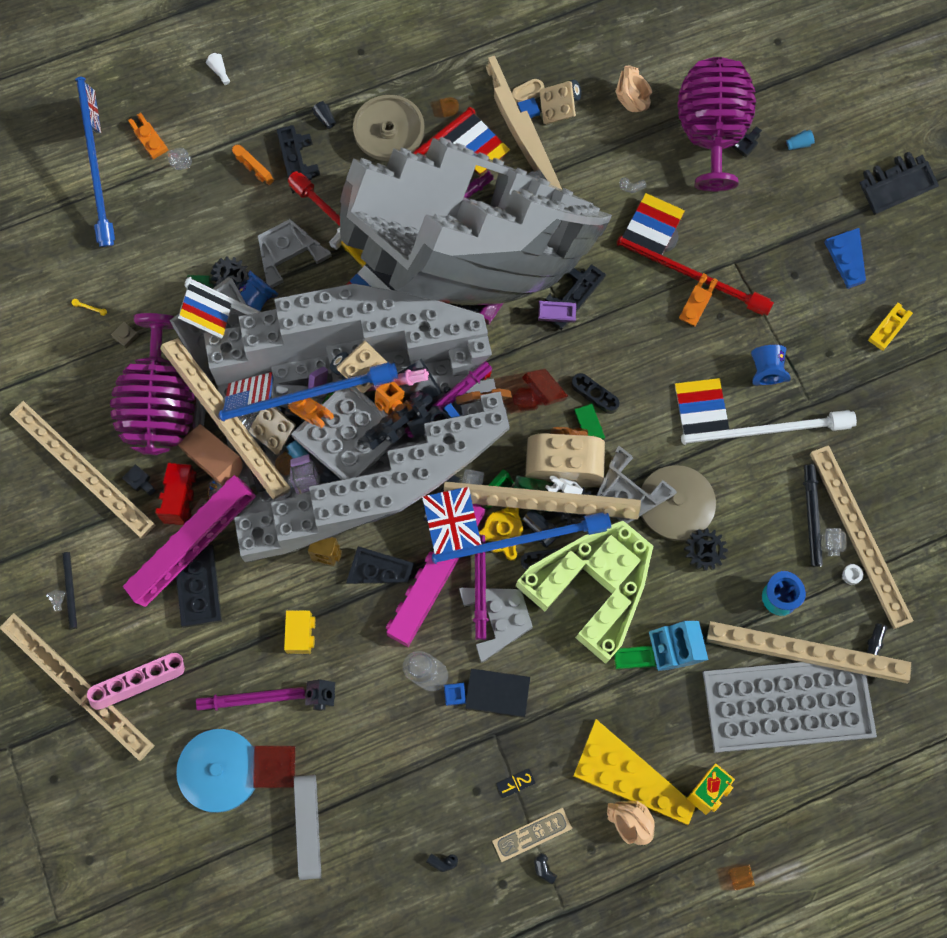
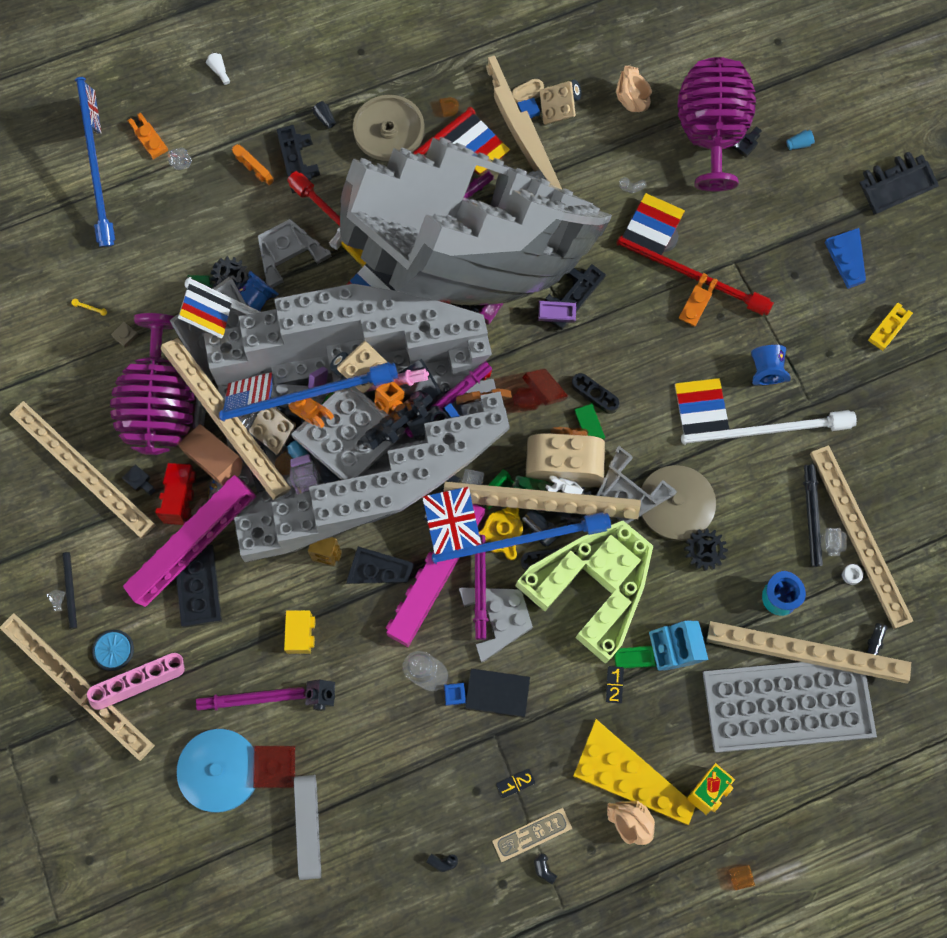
none -> dark azure wheel [92,630,134,671]
none -> black sticker [606,666,624,703]

